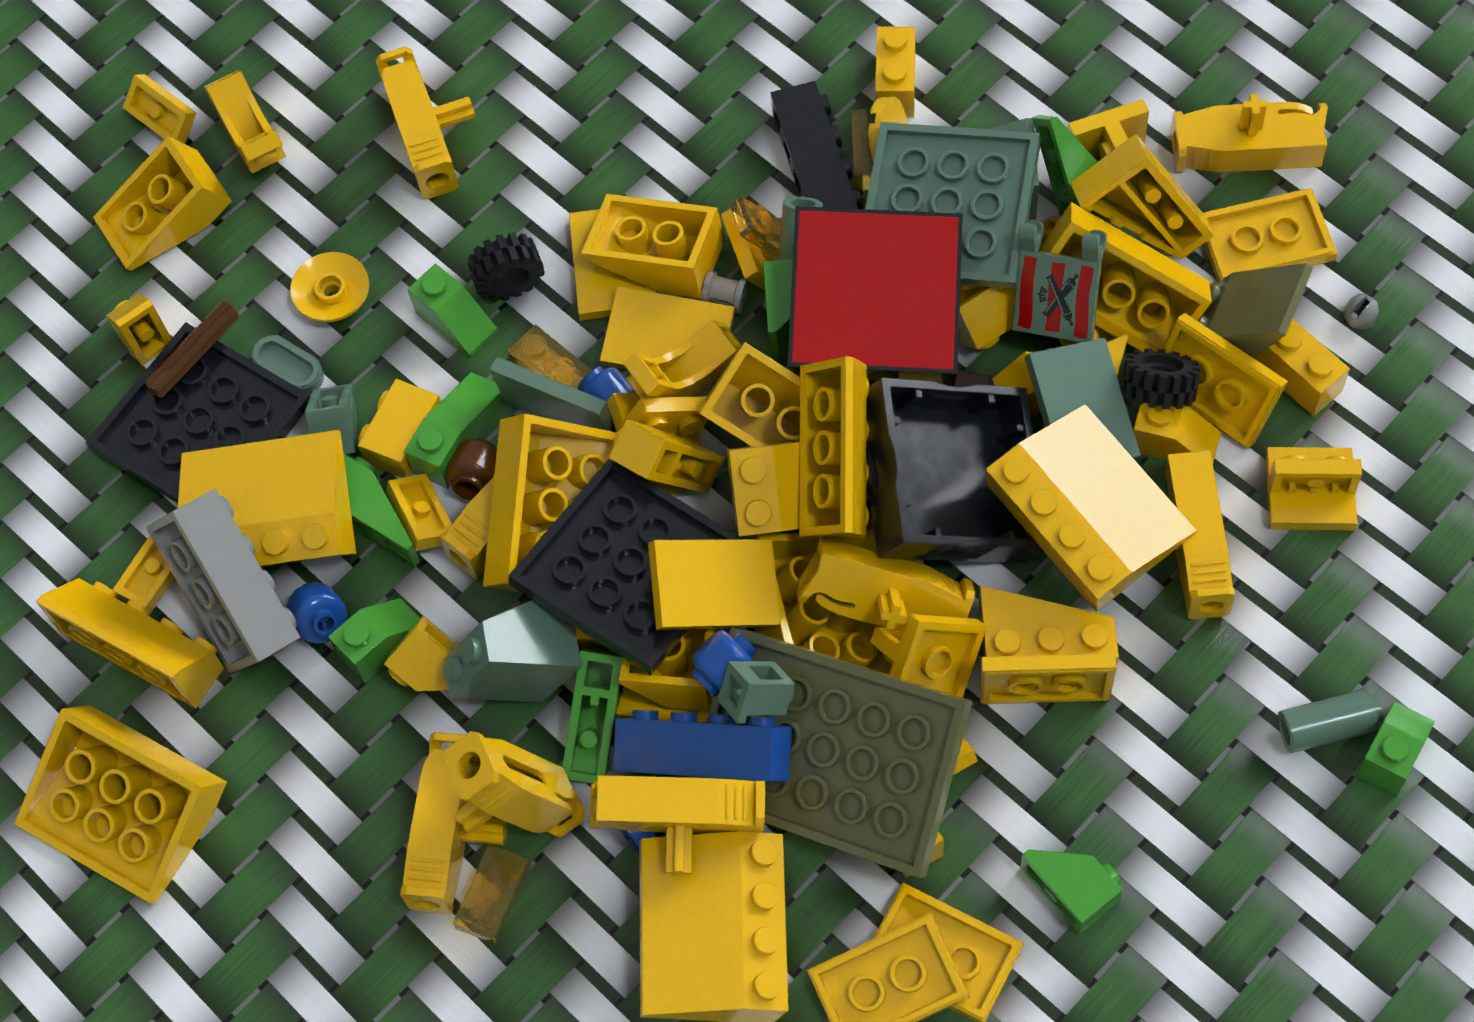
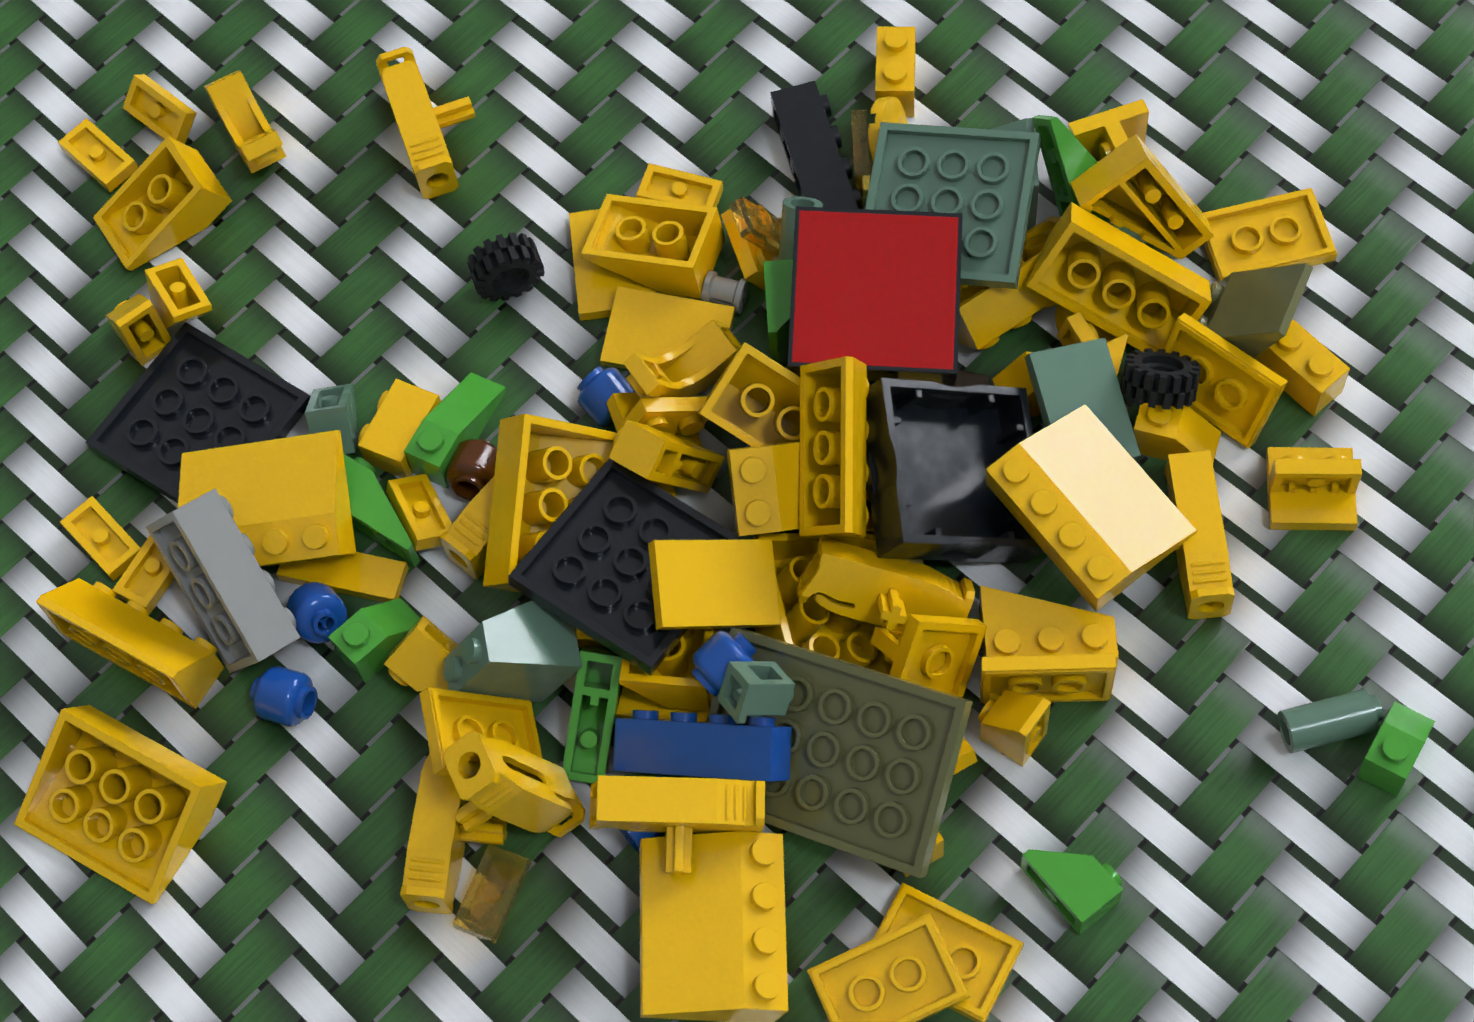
reddish brown axle [144,301,239,398] -> none
sand green tile [251,335,324,394] -> none
yellow dish [290,252,369,323] -> none
bright green slope [407,263,498,358] -> none
sand green tile [490,357,617,433] -> none
clear yellow plate [507,324,592,389] -> none
flag [1012,220,1107,342] -> none
yellow piece [1171,94,1328,173] -> none
light grey hinge [1344,294,1379,330] -> none
none -> yellow plate [58,118,138,193]
none -> yellow plate [60,496,141,581]
none -> yellow slope [144,258,212,329]
none -> blue head [250,666,318,727]
none -> yellow tile [276,552,409,602]
none -> yellow tile [419,687,543,776]
none -> yellow plate [636,163,723,207]
none -> yellow slope [977,690,1051,767]

